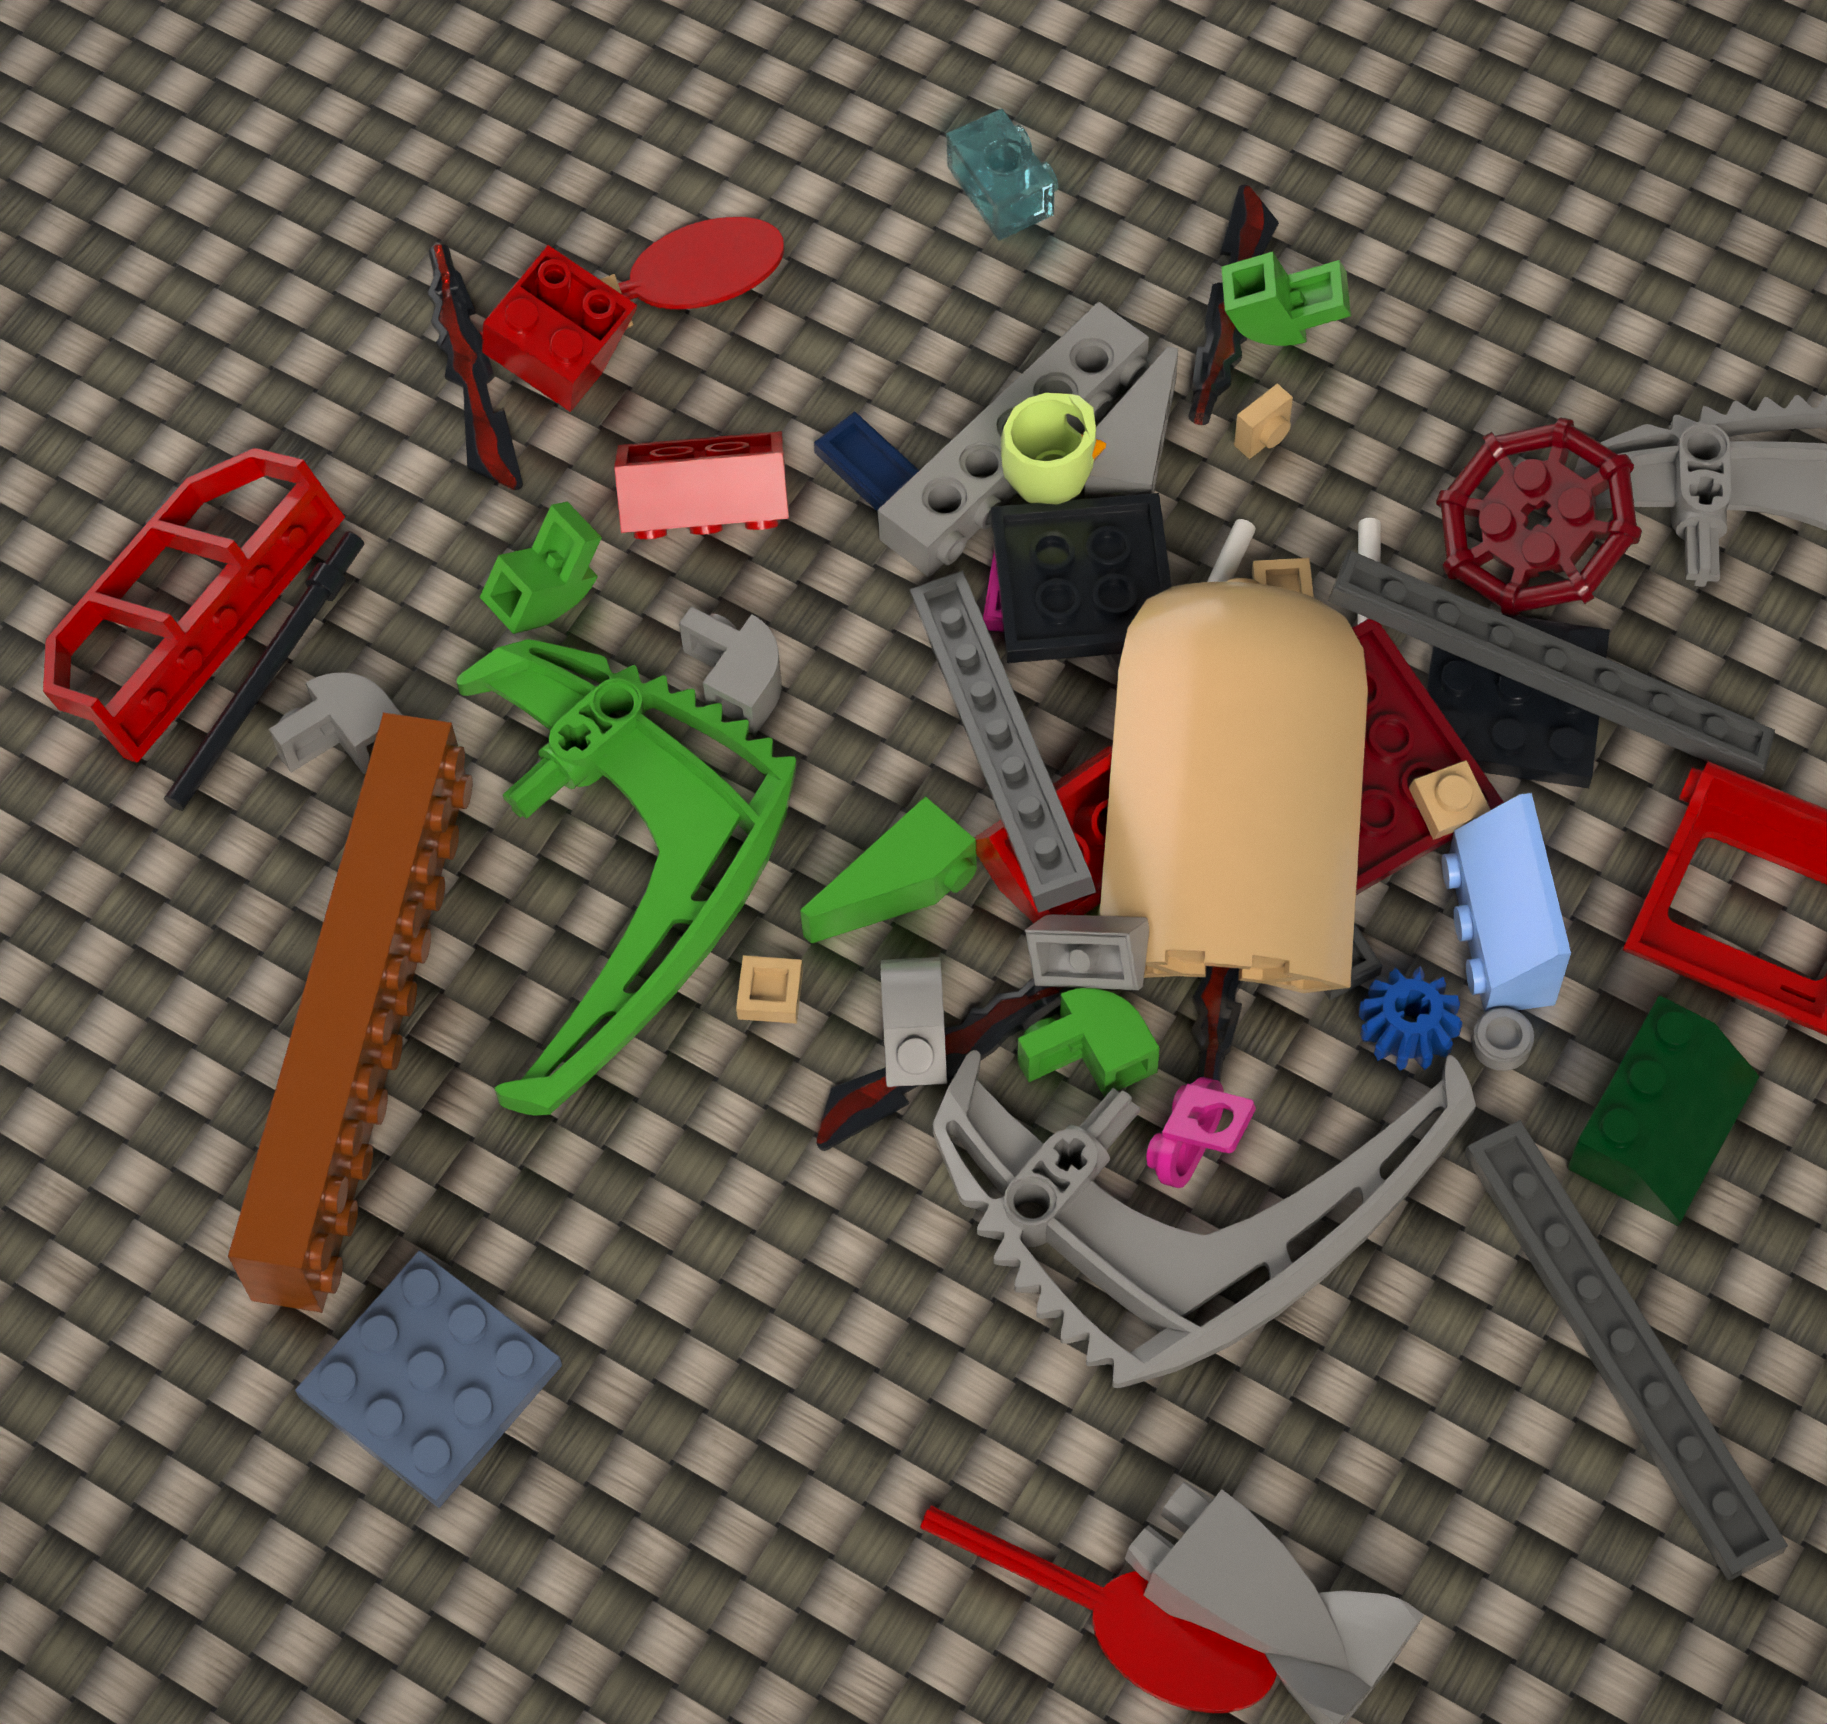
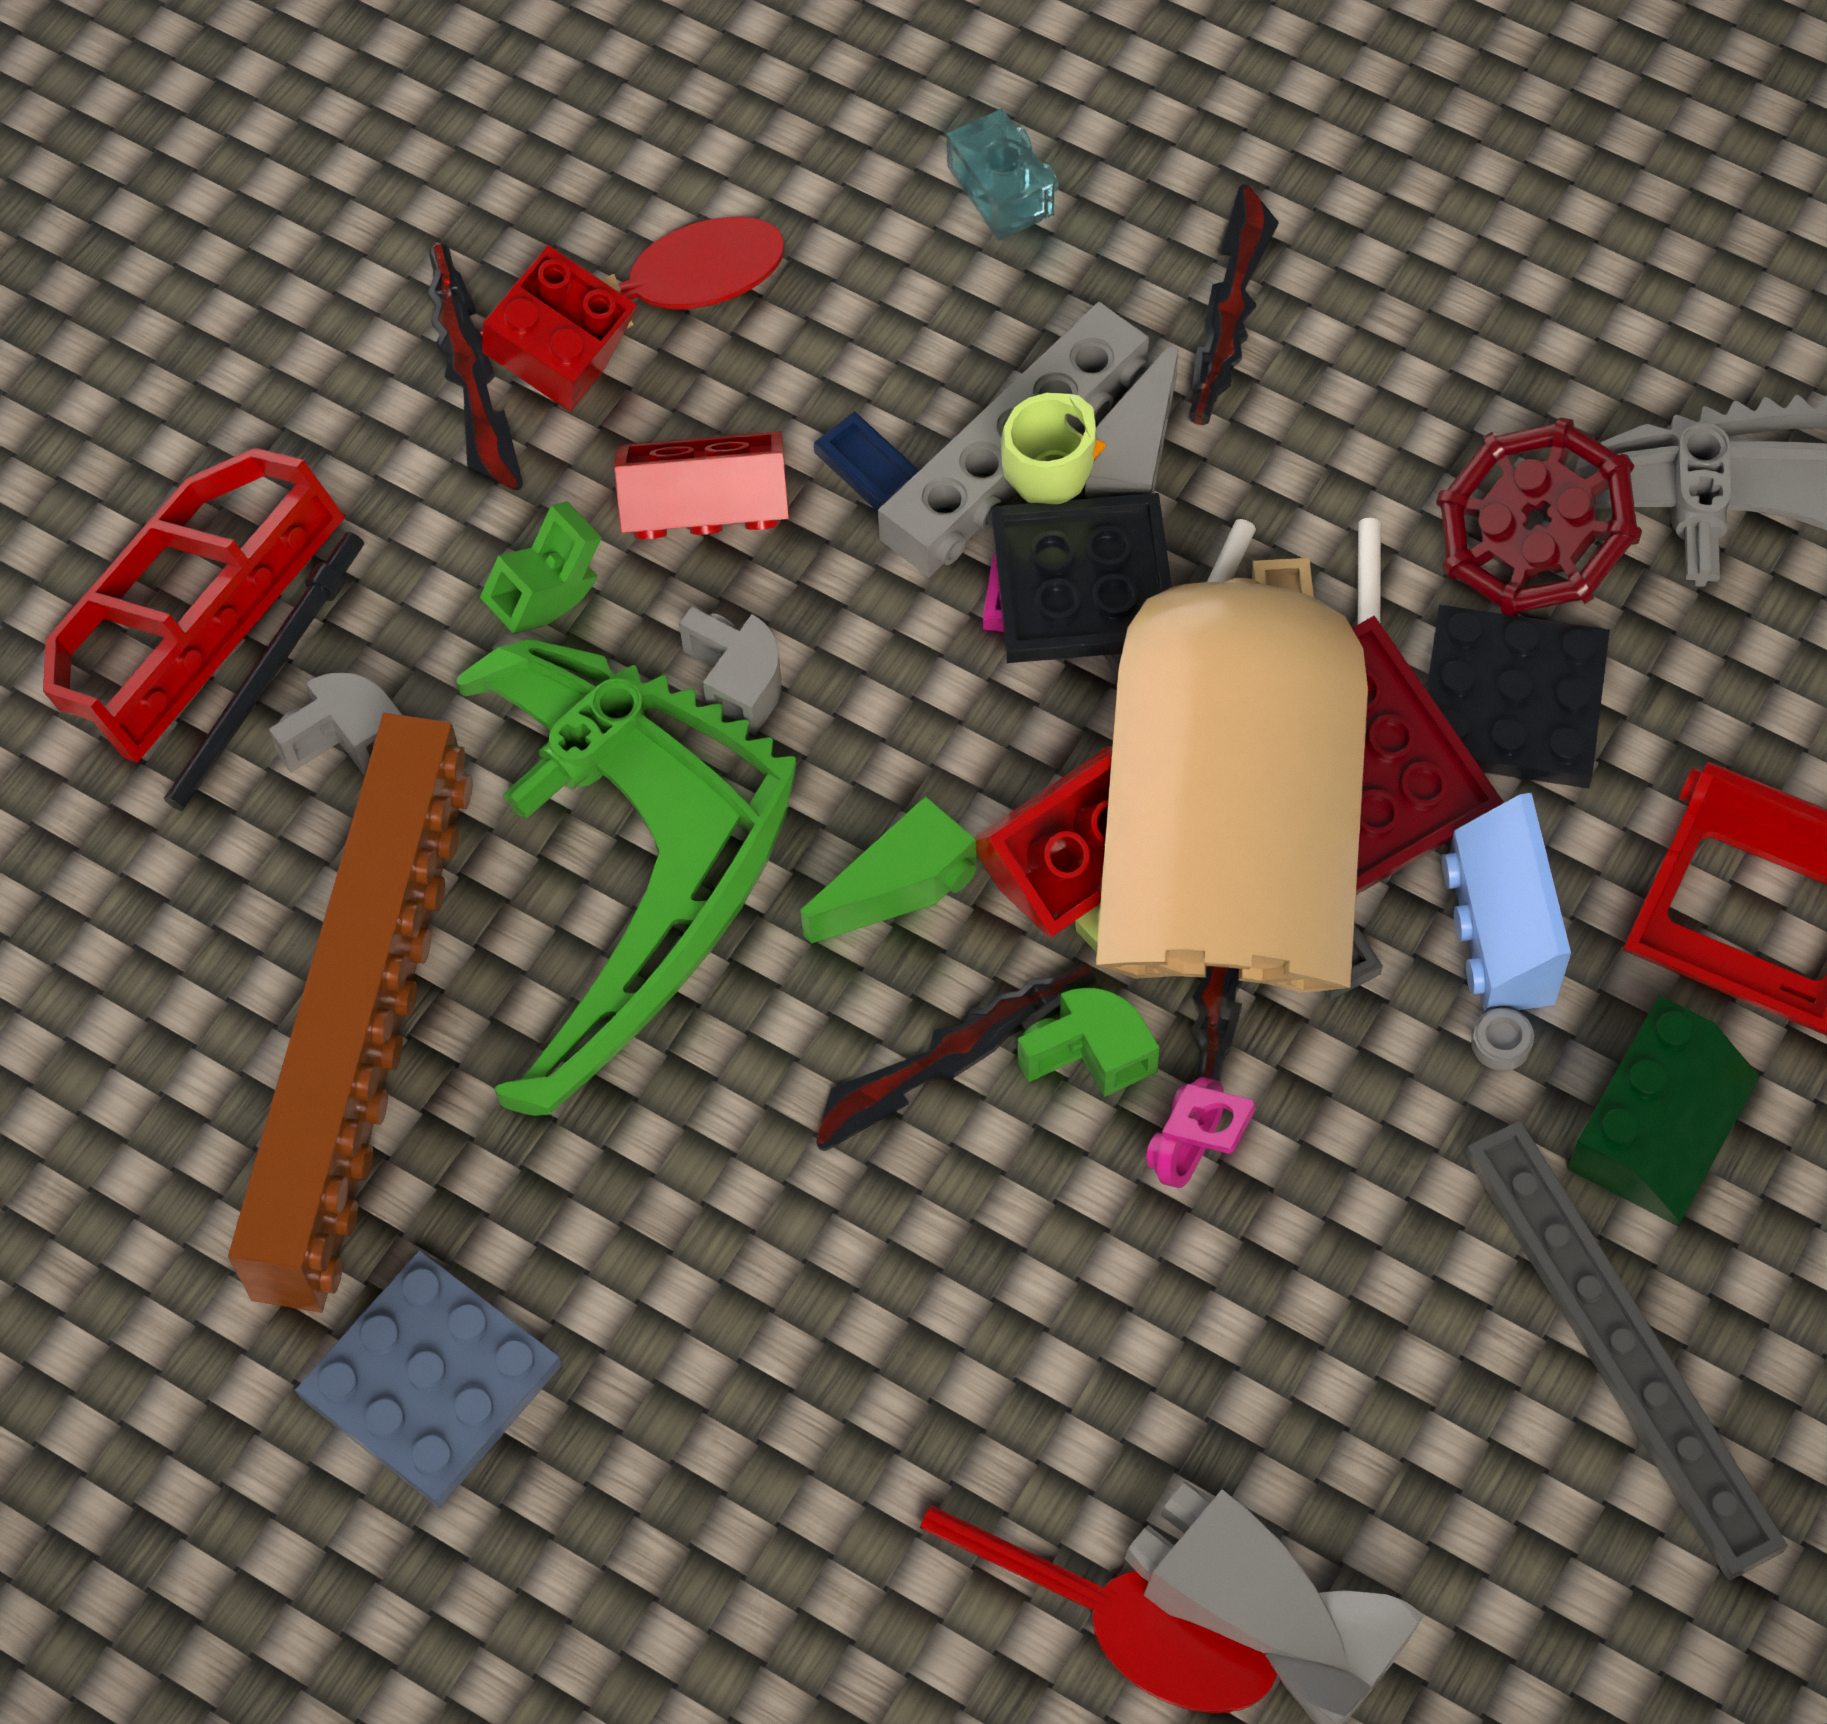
tan plate [736,955,803,1024] -> none
light grey brick [881,957,947,1087] -> none
dark grey plate [910,570,1096,913] -> none
light grey piece [933,1050,1476,1388] -> none
light grey slope [1025,914,1149,990] -> none
bright green brick [1222,252,1351,346] -> none
tan plate [1234,384,1293,459] -> none
dark grey tile [1328,549,1775,781] -> none
blue gear [1358,966,1462,1071] -> none
tan plate [1409,760,1490,840] -> none

